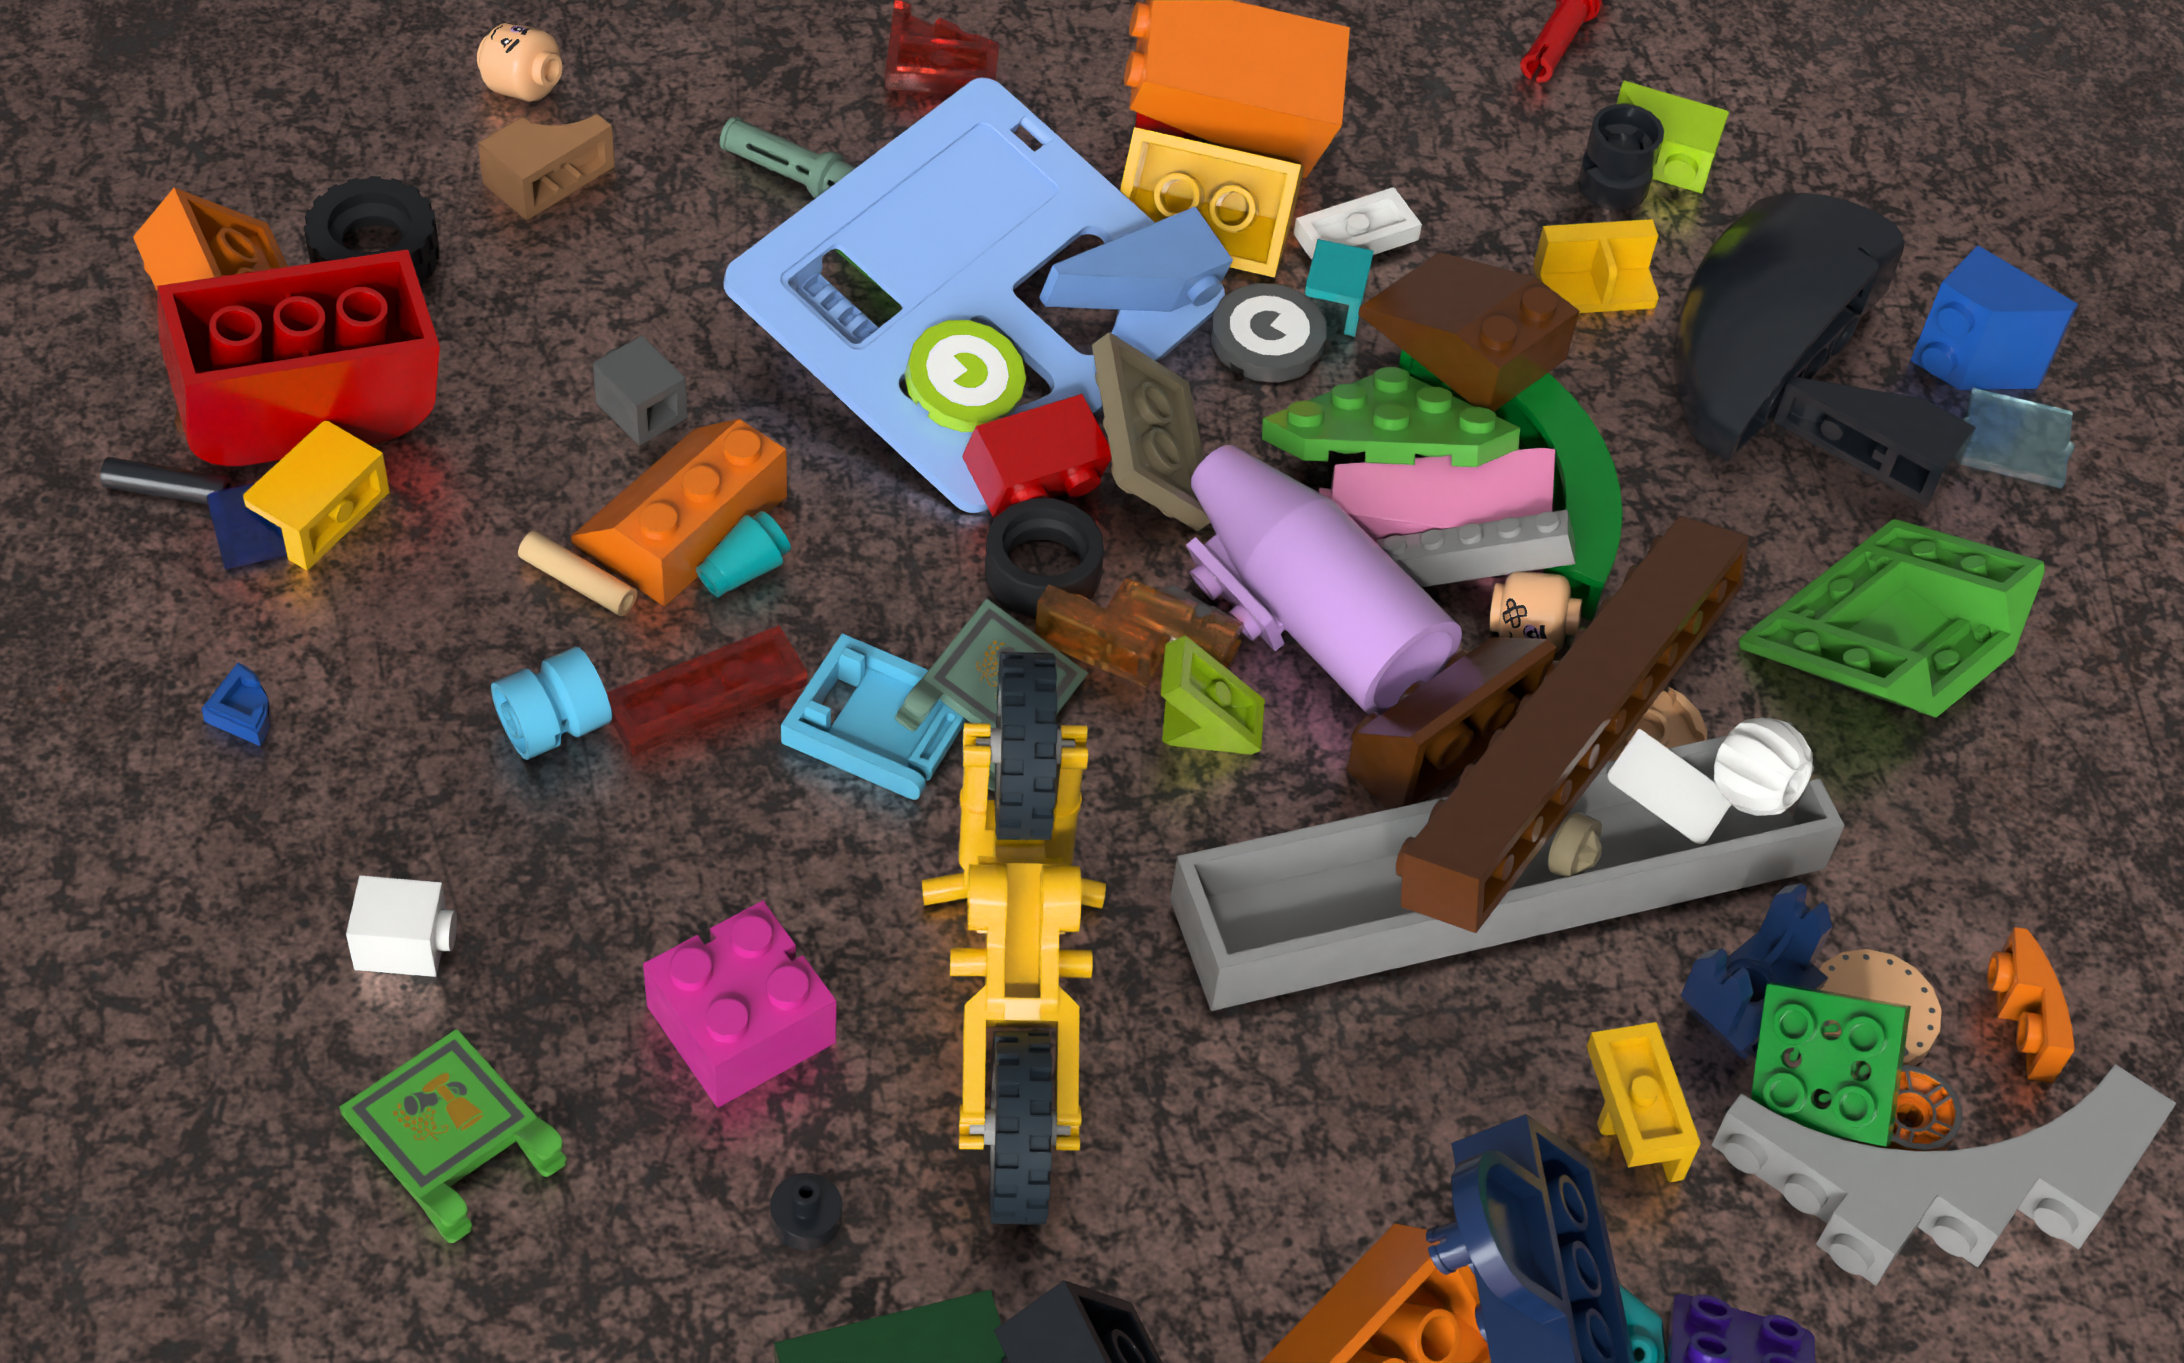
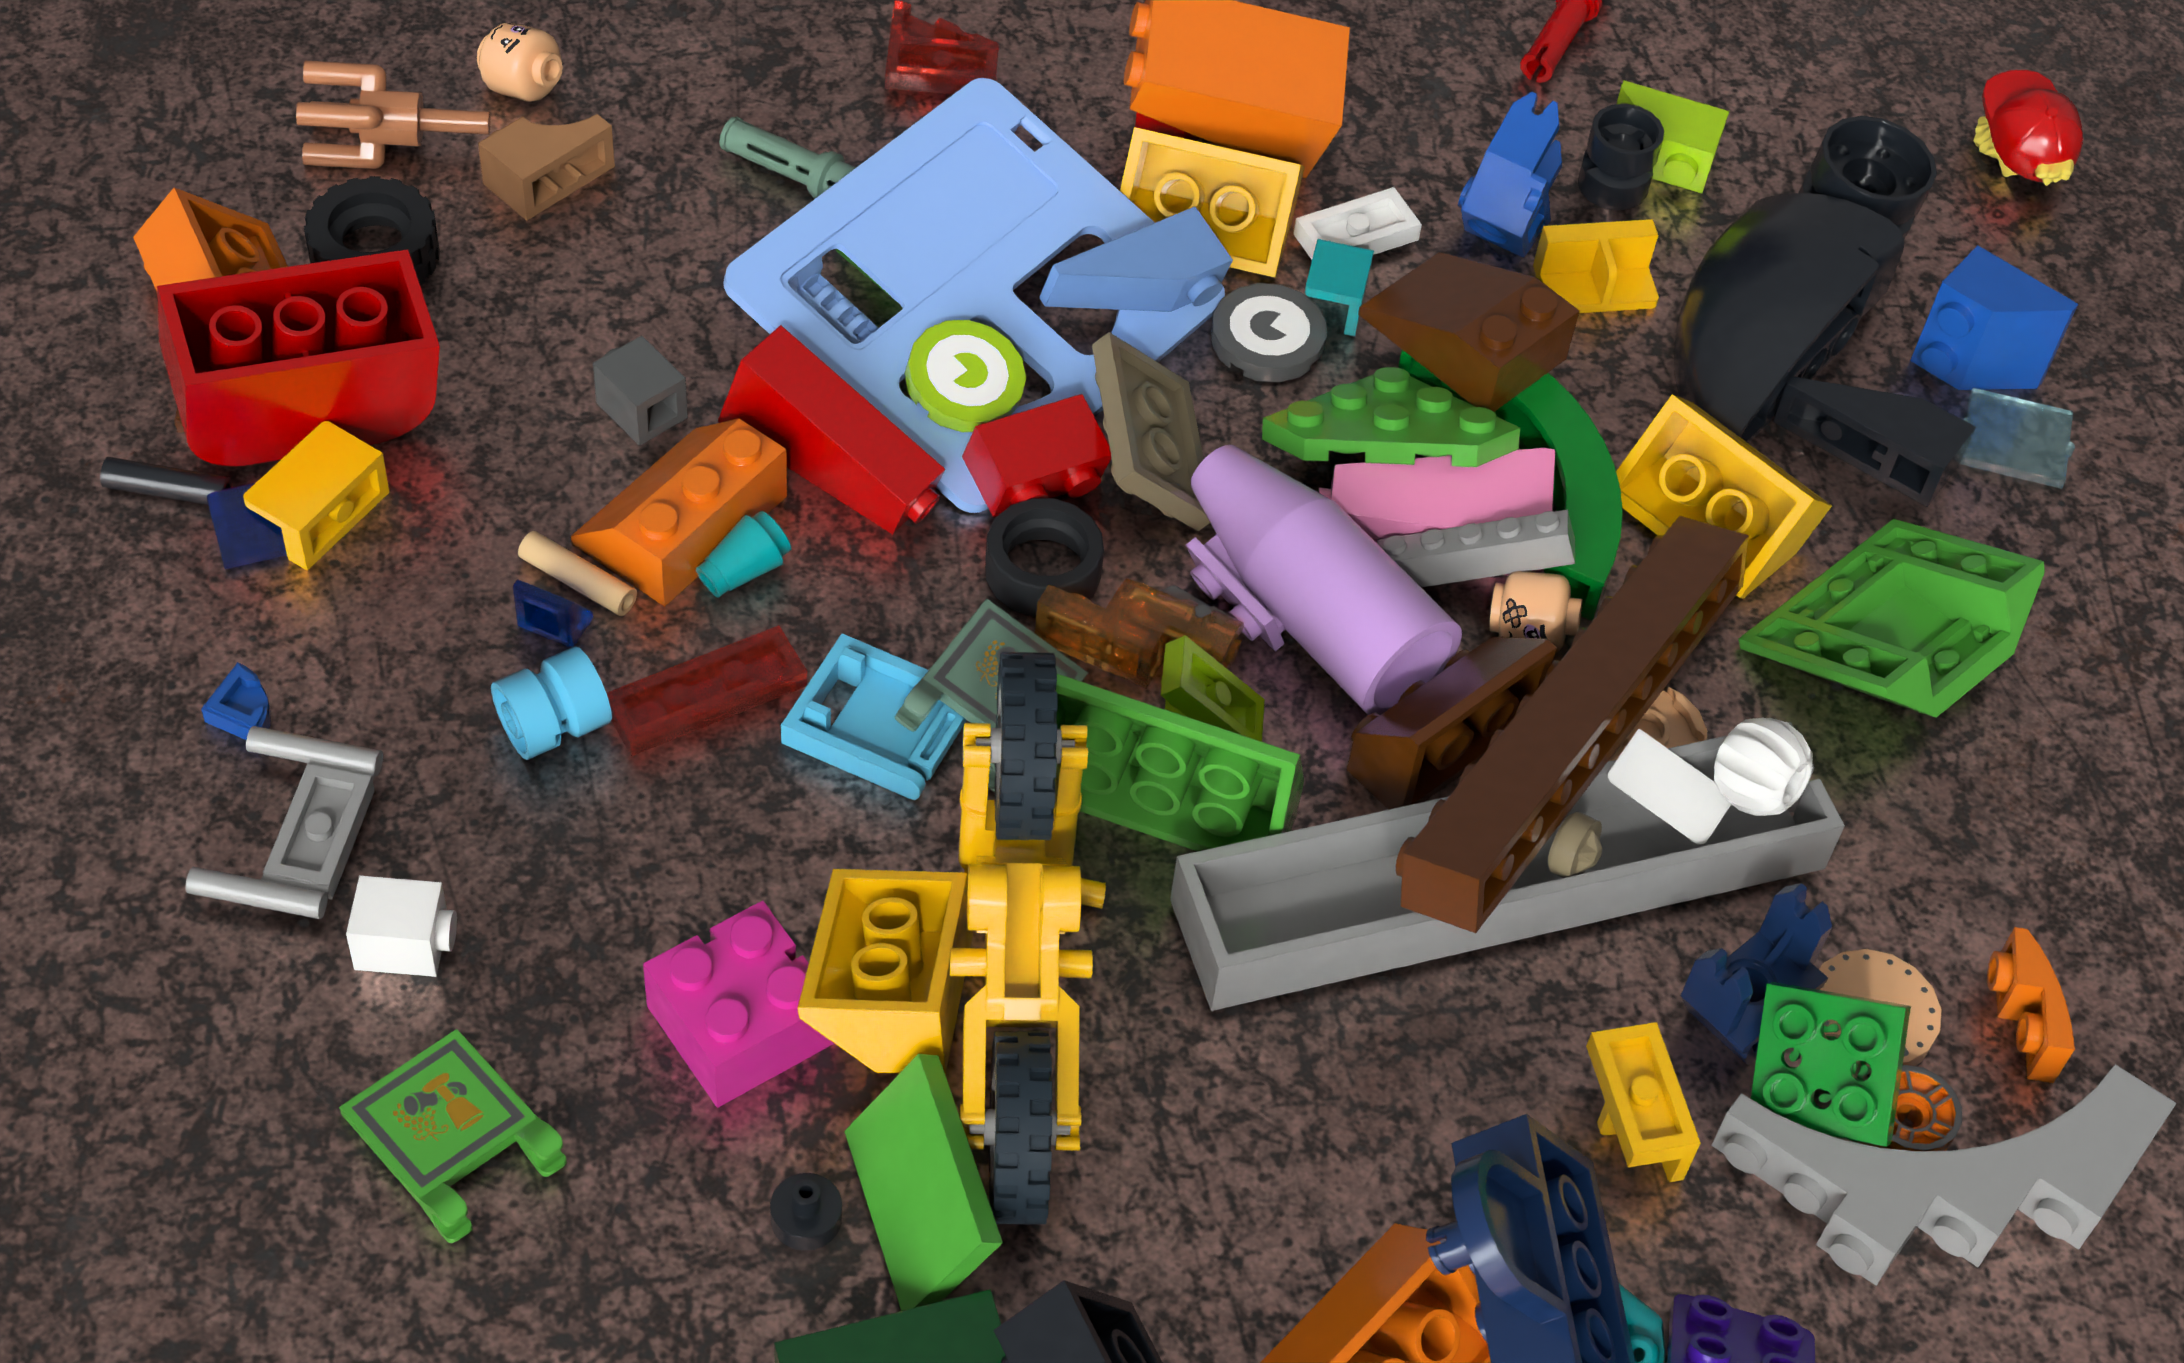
none -> light grey plate [186,726,383,919]
none -> nougat plant [296,60,491,169]
none -> clear blue slope [513,579,593,647]
none -> red slope [718,325,945,535]
none -> yellow slope [798,869,973,1075]
none -> bright green tile [844,1054,1003,1311]
none -> bright green slope [1056,674,1304,852]
none -> blue piece [1458,92,1562,258]
none -> yellow slope [1616,394,1832,599]
none -> black wheel [1798,116,1937,239]
none -> red hair [1973,70,2083,186]

